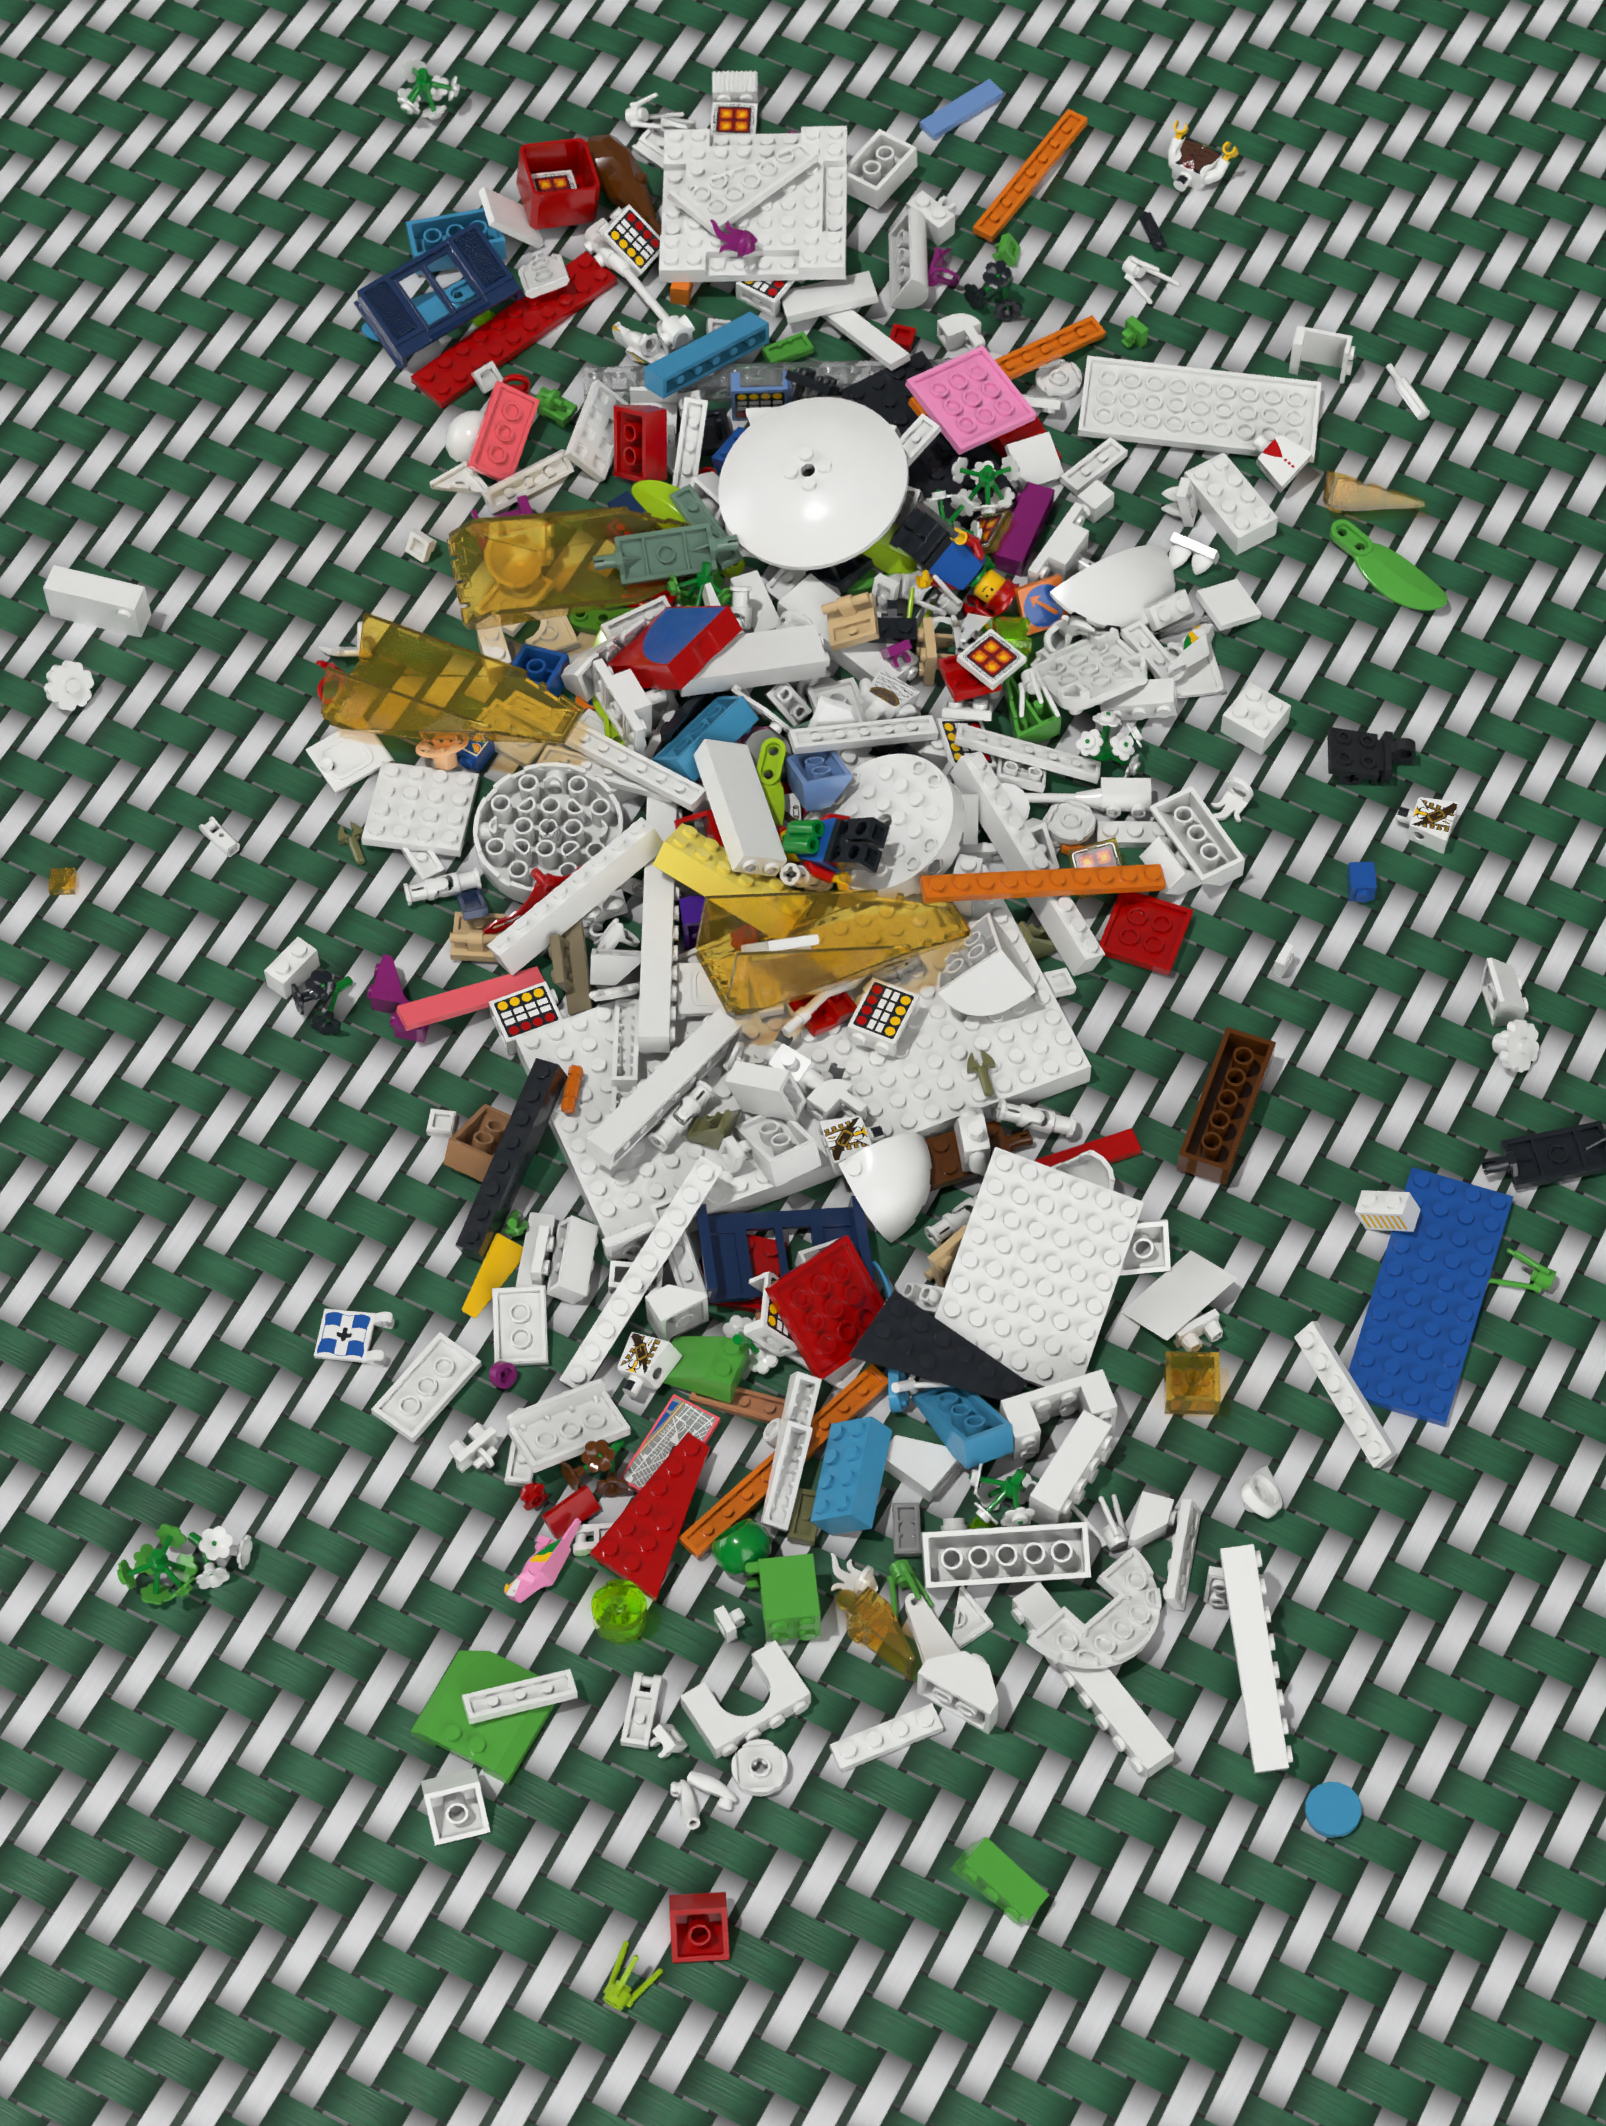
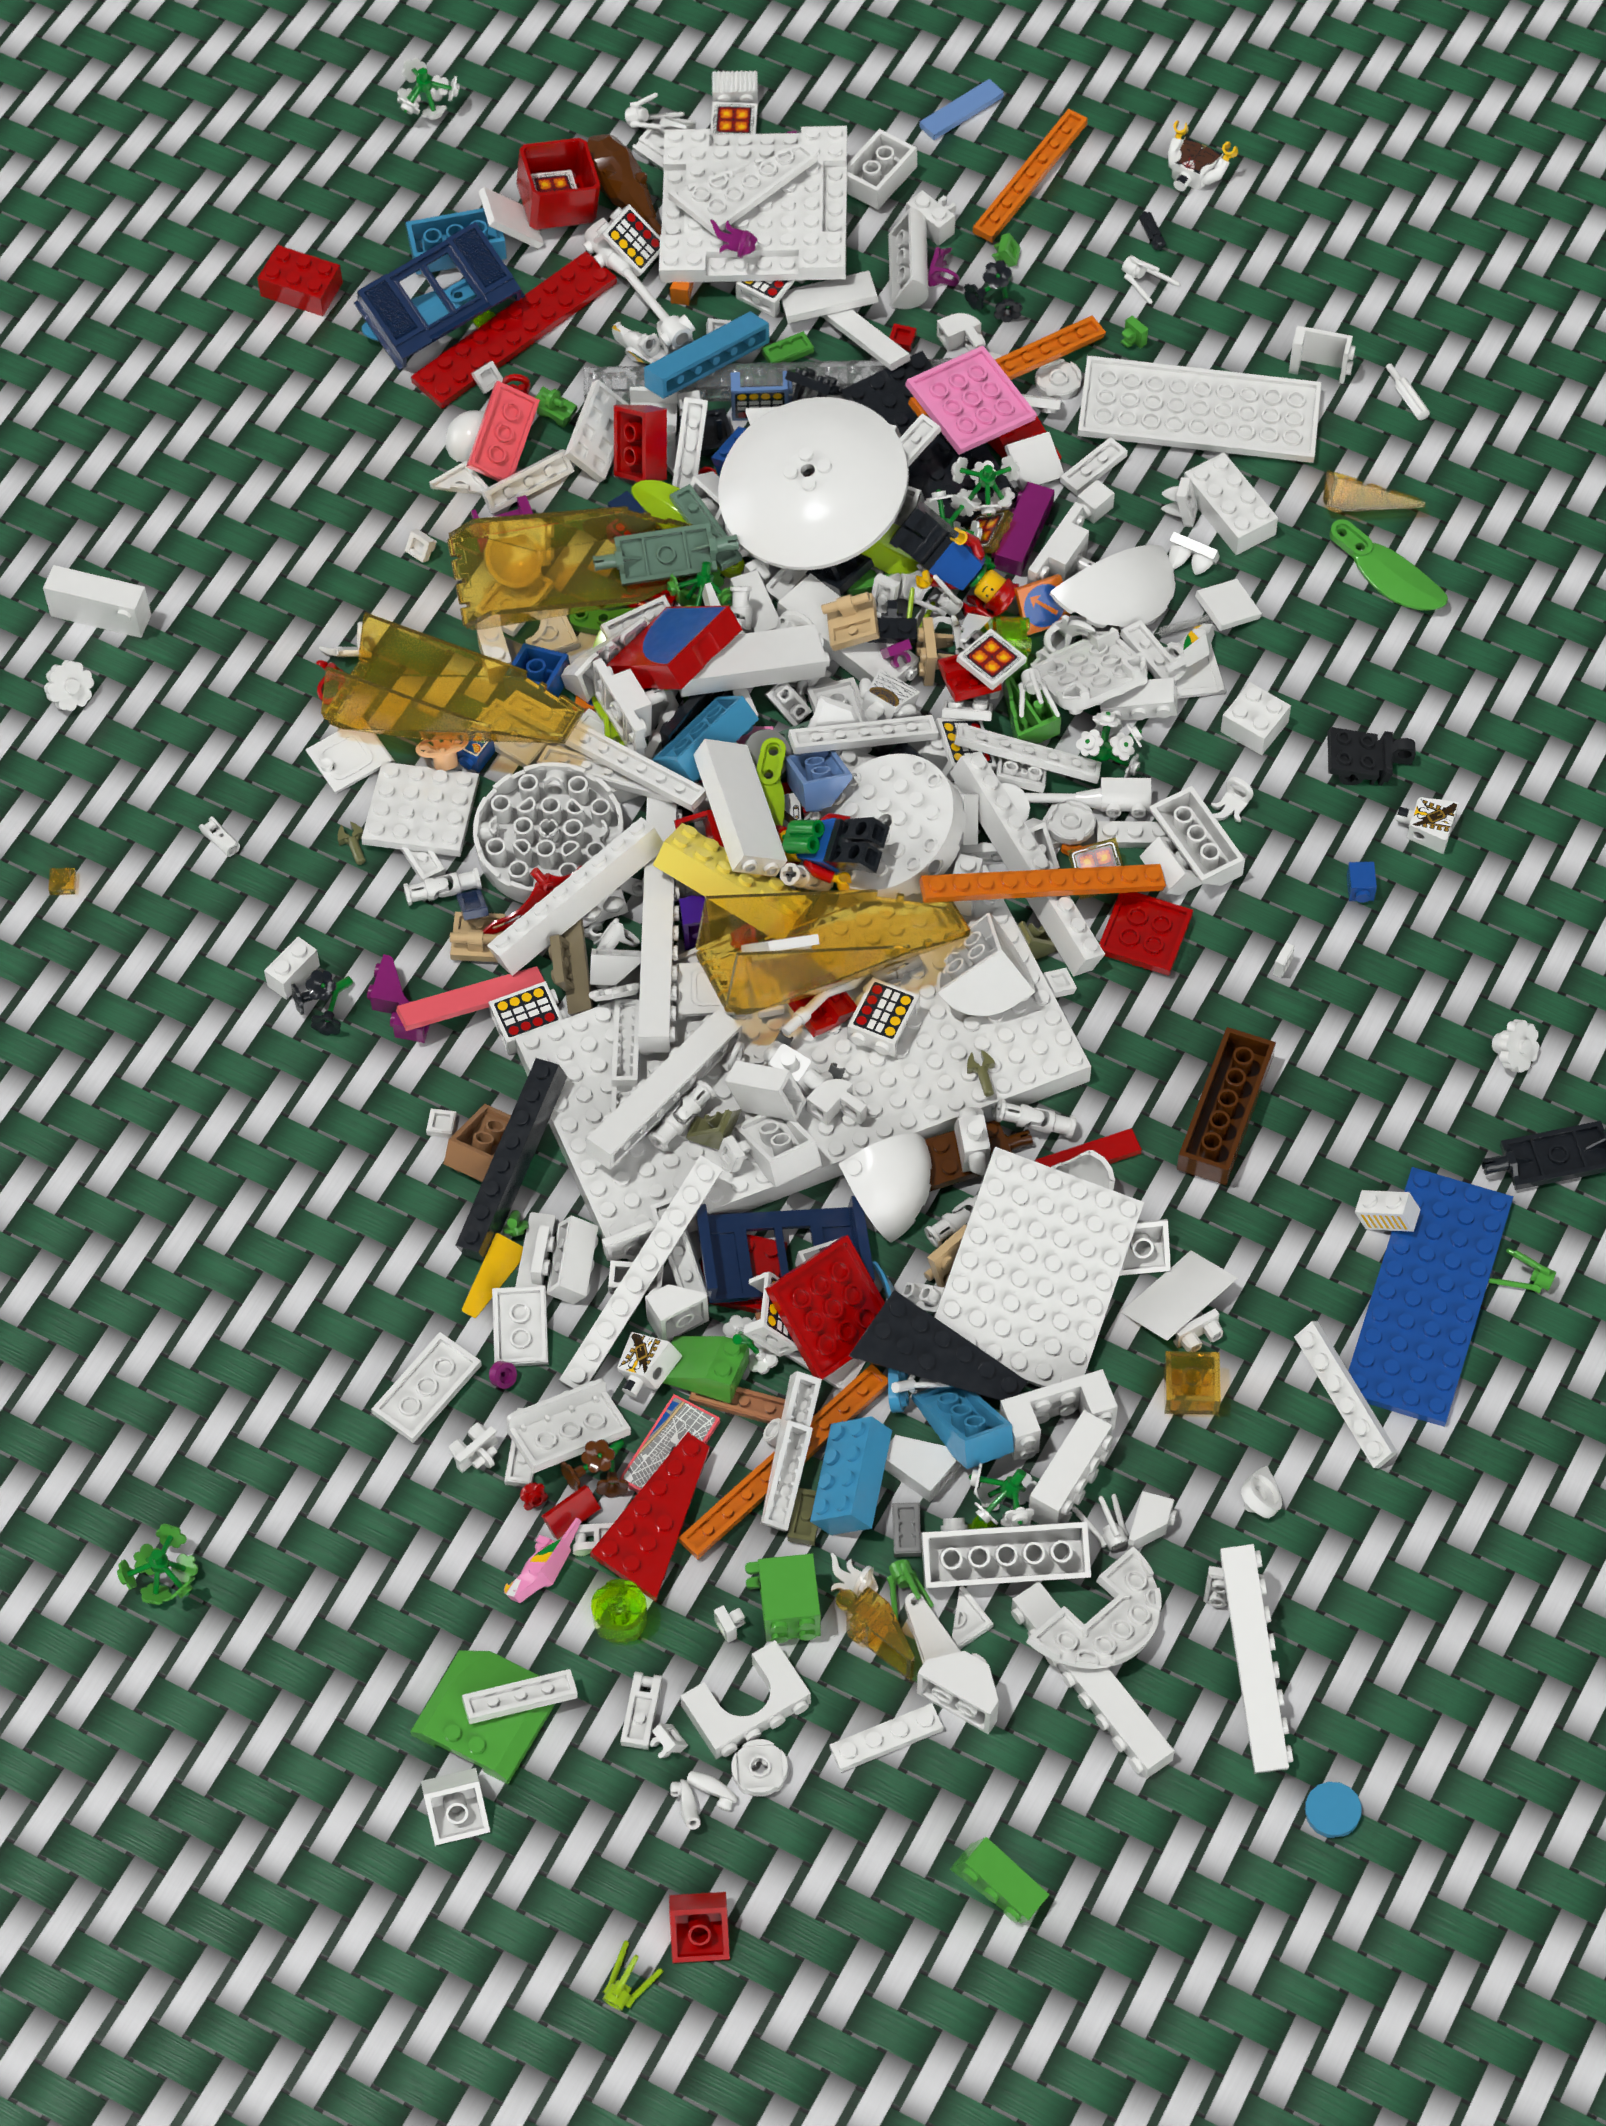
white plant [187,1526,253,1589] -> none
white flag [314,1309,395,1367] -> none
white tile [518,252,570,299] -> none
orange axle [561,1065,583,1114] -> none
green wheel [712,1518,772,1576] -> none
white container [731,684,792,734] -> none
torso [819,1116,884,1175] -> none
white plate [1144,589,1193,631] -> none
white plate [1163,1499,1201,1610] -> none
white torso [1252,434,1312,493] -> none
white slope [1480,957,1528,1028] -> none
none -> red brick [257,245,343,316]
none -> white tile [743,558,771,585]

